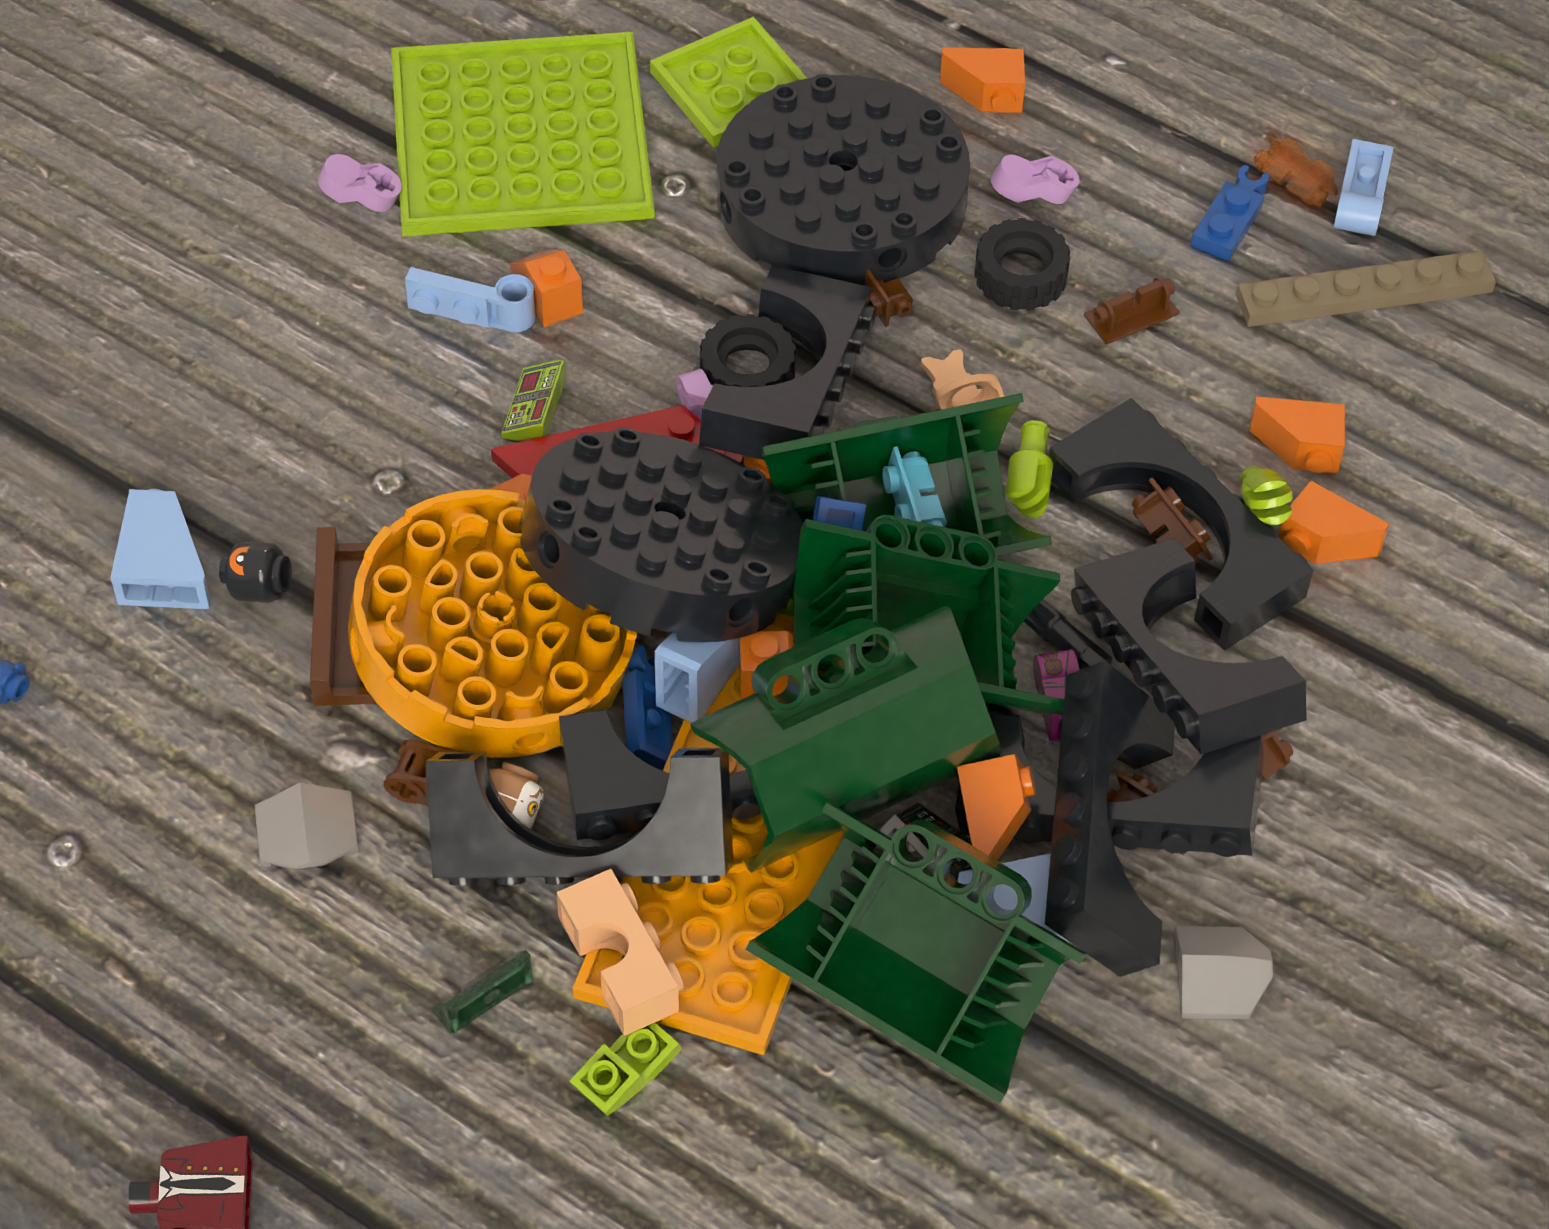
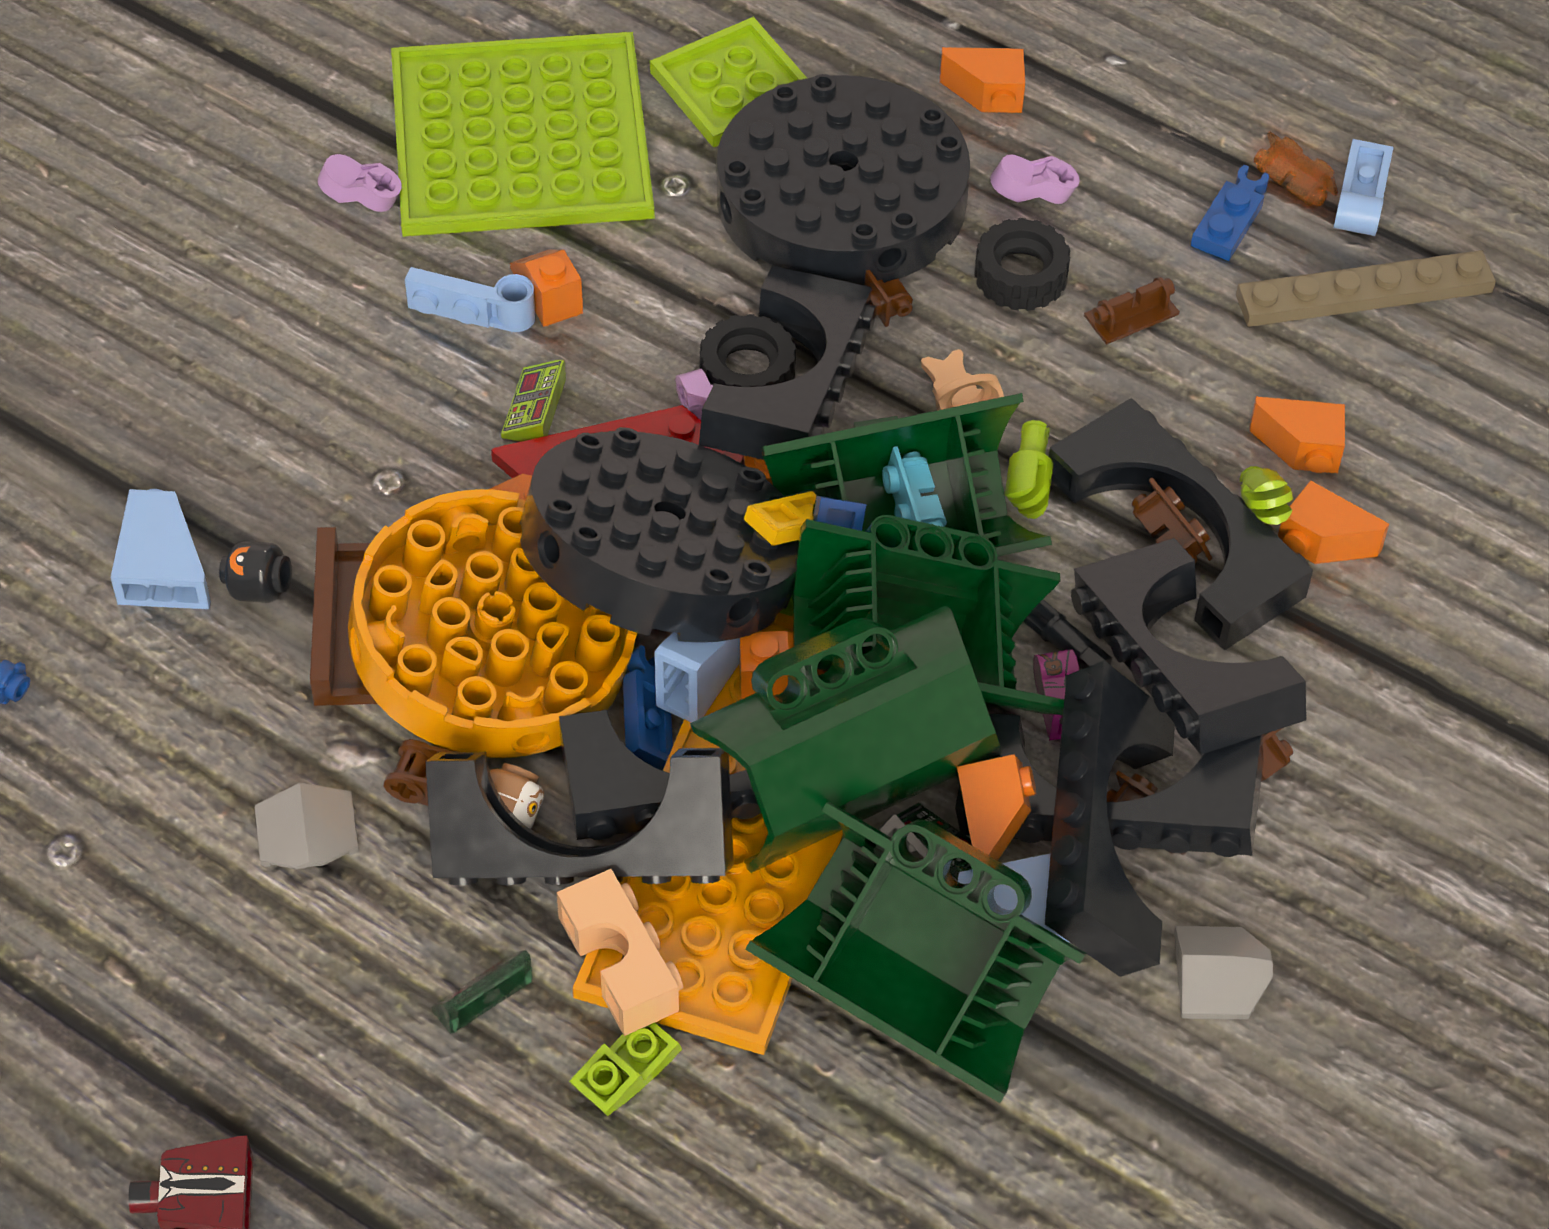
none -> yellow tile [744,491,816,546]

